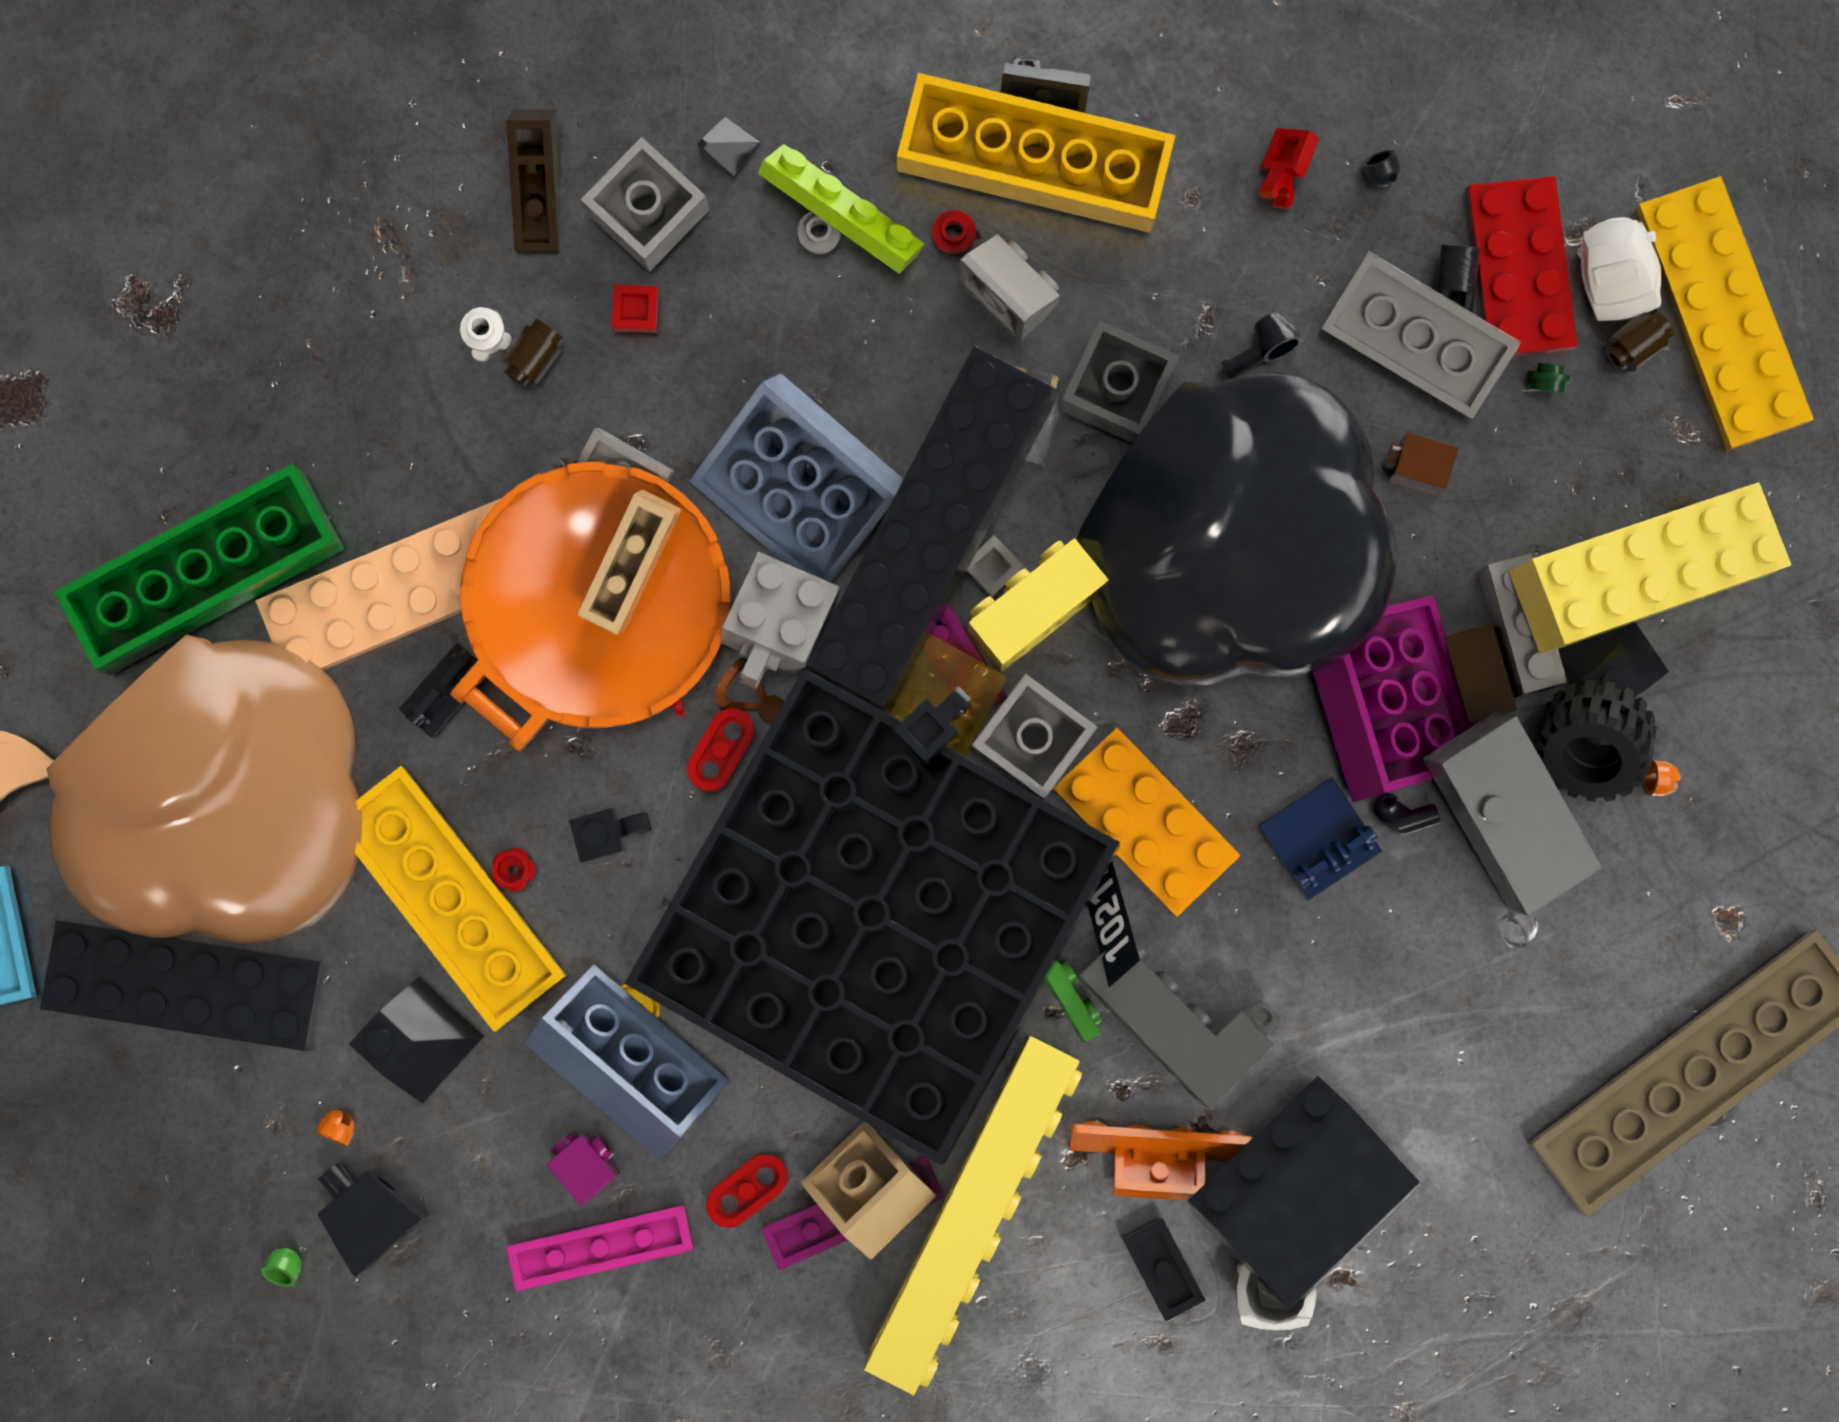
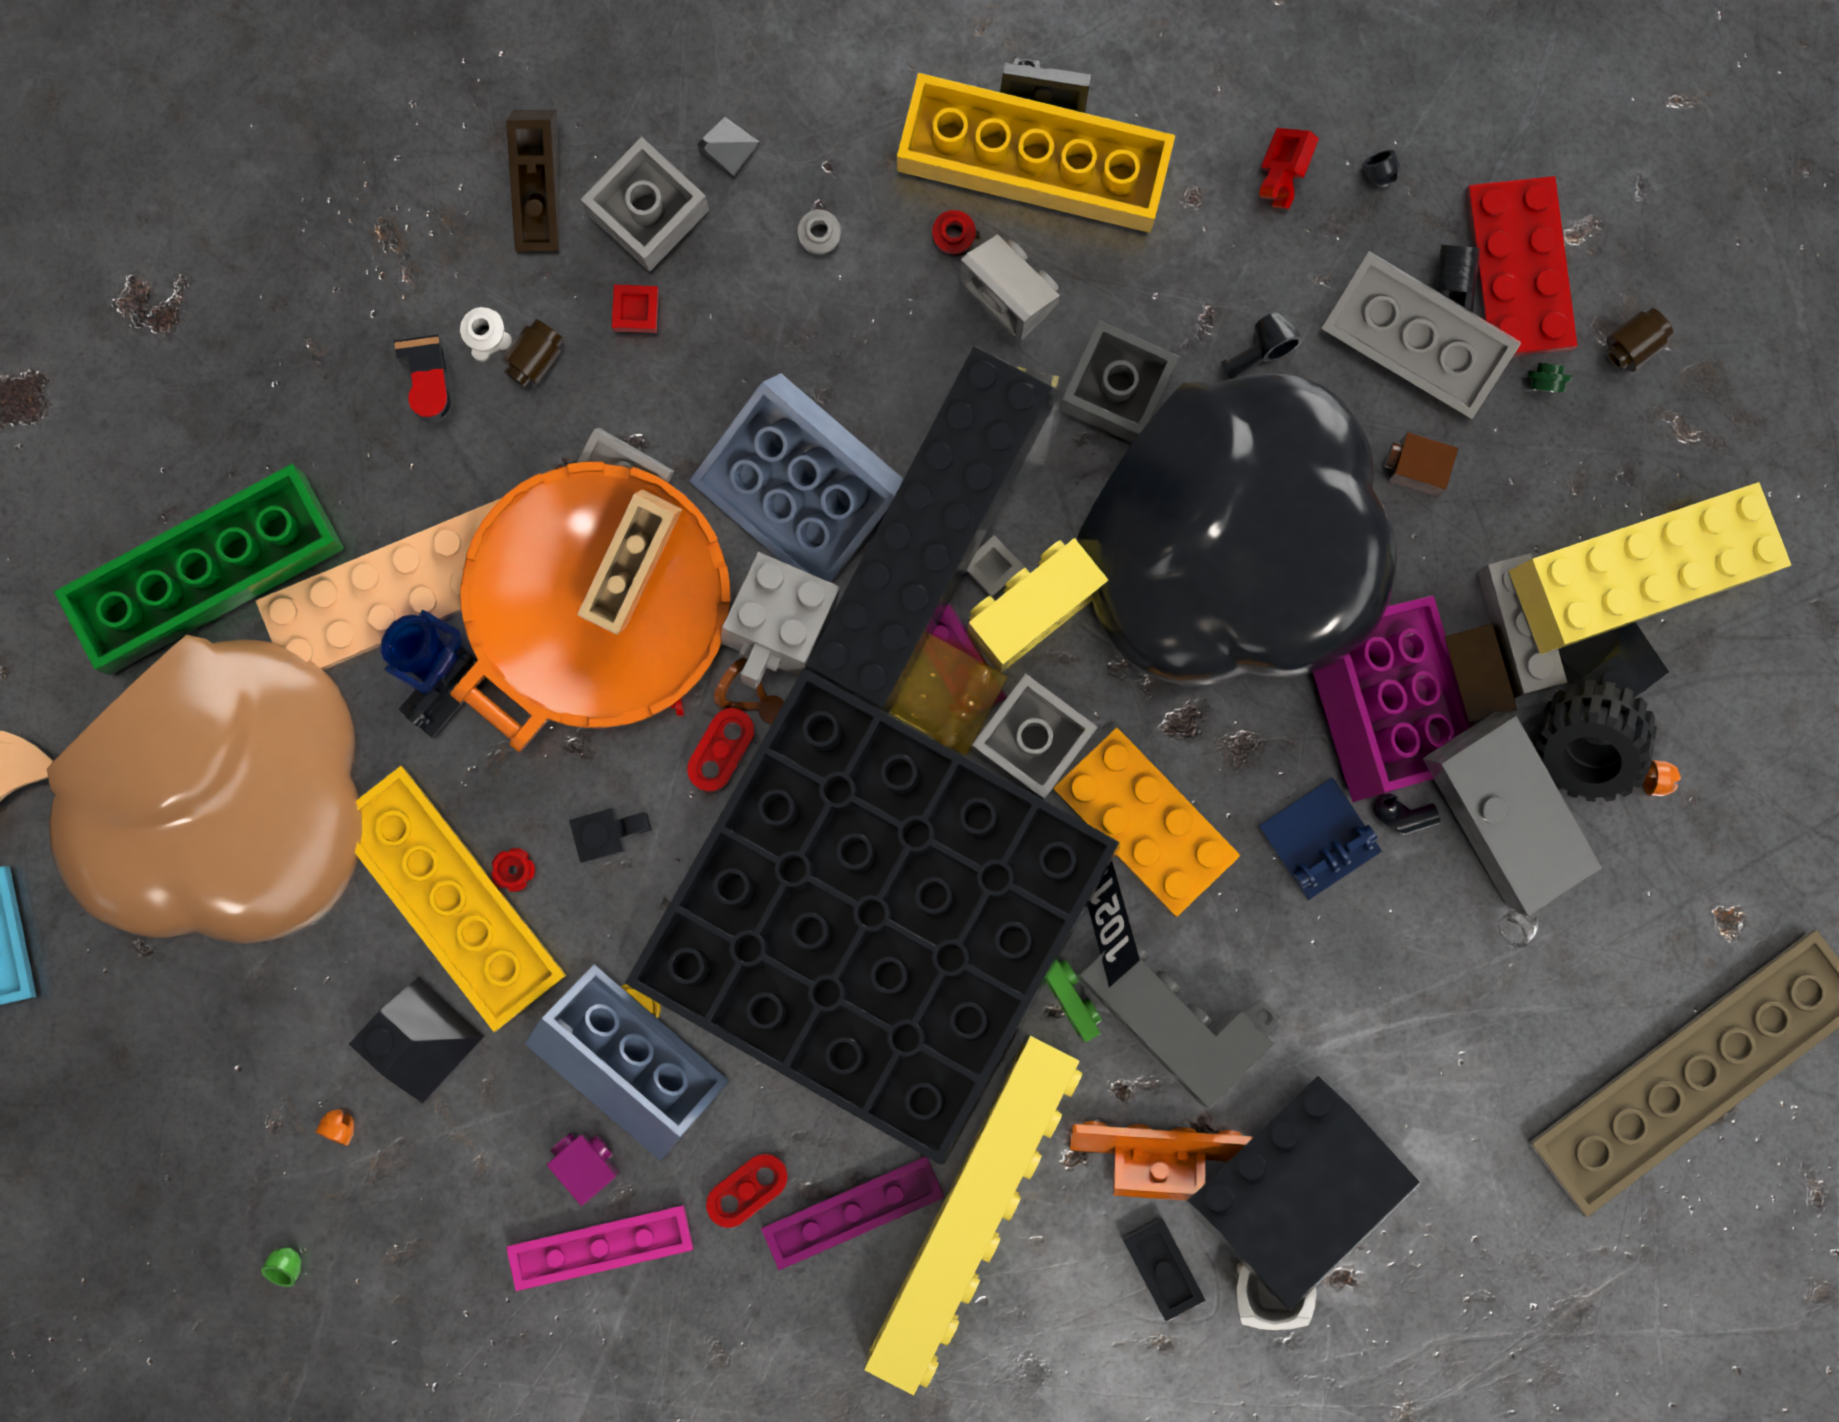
black plate [40,920,324,1051] -> none
black torso [318,1162,429,1277] -> none
lime plate [757,144,925,274] -> none
tan slope [800,1121,936,1260] -> none
black plate [894,686,972,765] -> none
white helmet [1577,217,1662,321] -> none
yellow plate [1635,176,1814,451] -> none
none -> clear blue piece [381,609,462,694]
none -> leg [394,334,451,423]

